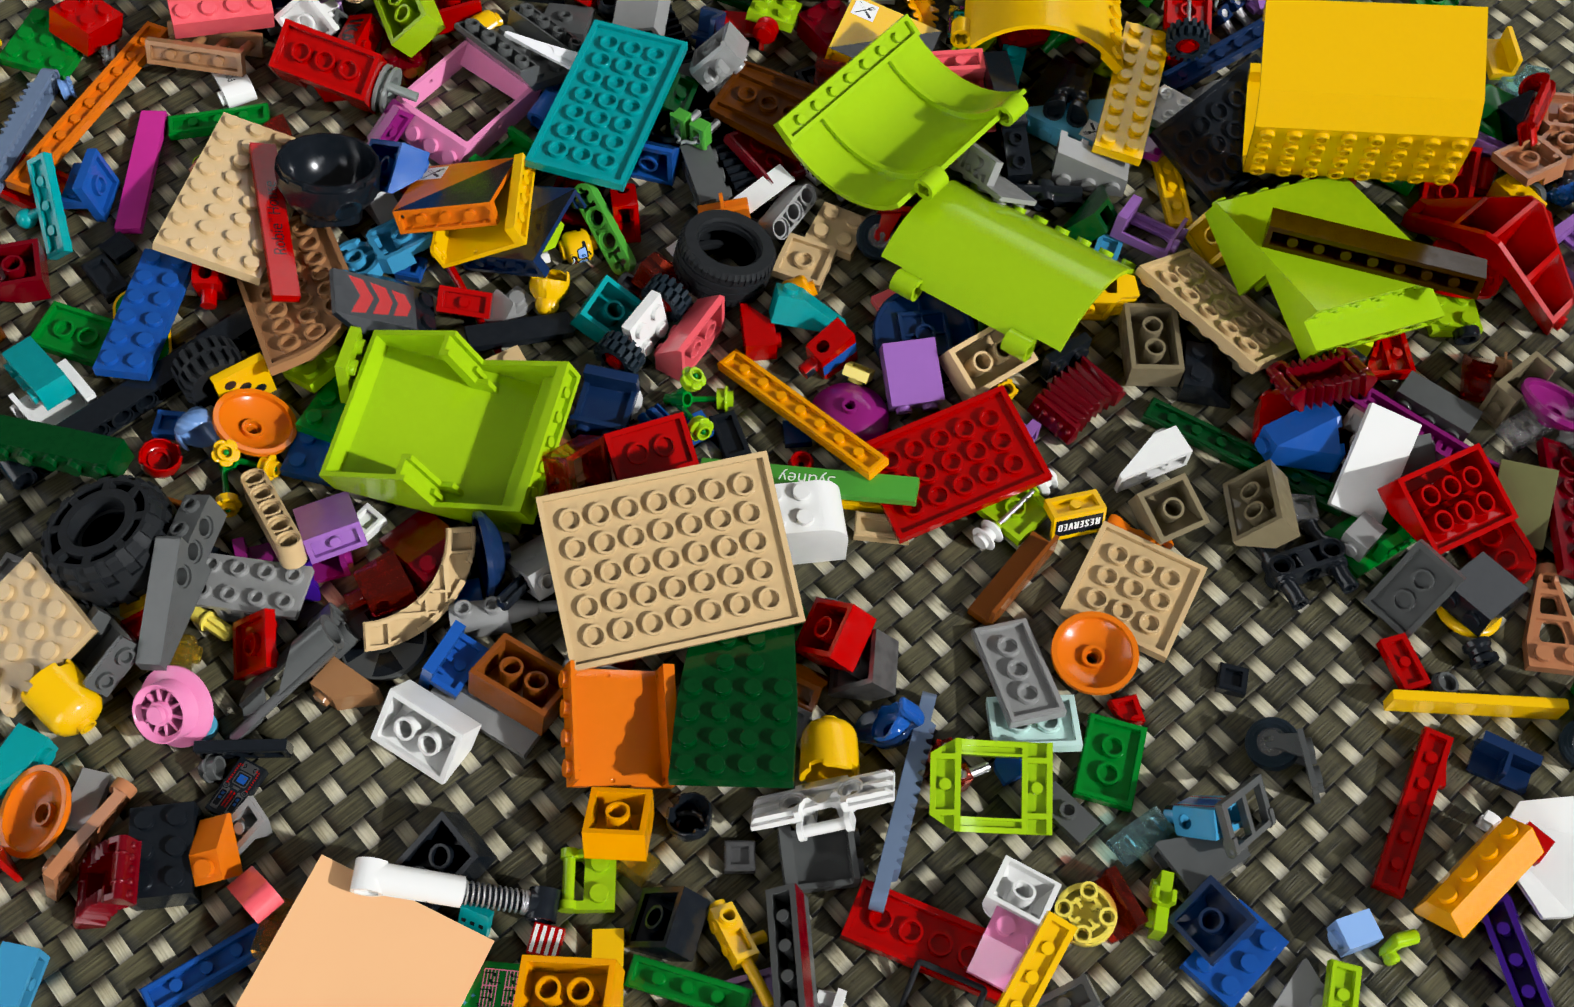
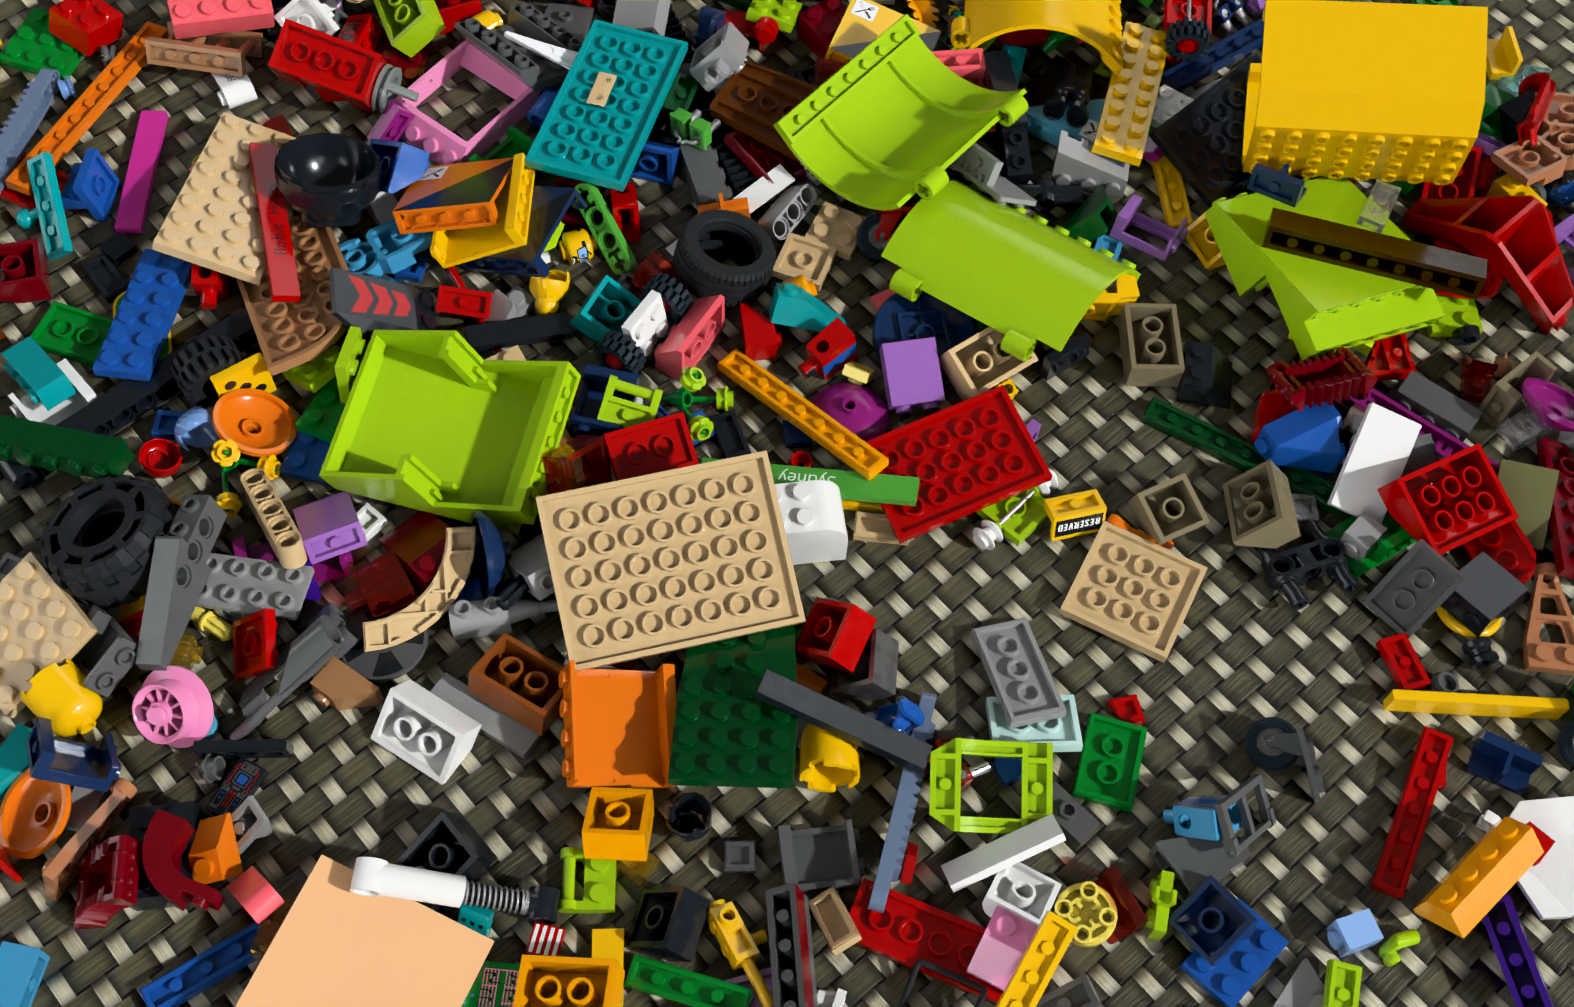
green tile [167,103,271,141] -> none
blue bracket [418,620,489,700] -> none
white piece [750,769,895,842] -> none
dark orange panel [967,531,1059,626] -> none
dark red piece [1027,356,1126,445] -> none
orange dish [1051,611,1139,696] -> none
clear light blue slope [1106,806,1175,868] -> none
white slope [1114,426,1193,493] -> none
tan plate [1134,248,1298,374] -> none
black tile [1215,662,1249,698] -> none
none -> dark blue panel [26,717,121,792]
none -> dark red arch [142,809,225,911]
none -> tan sticker [586,72,617,107]
none -> lime plate [597,374,663,428]
none -> black tile [754,669,932,775]
none -> tan tile [809,886,862,956]
none -> red tile [899,842,919,885]
none -> white tile [941,814,1066,893]
none -> dark blue panel [1247,163,1307,208]
none -> clear tile [1357,179,1402,233]

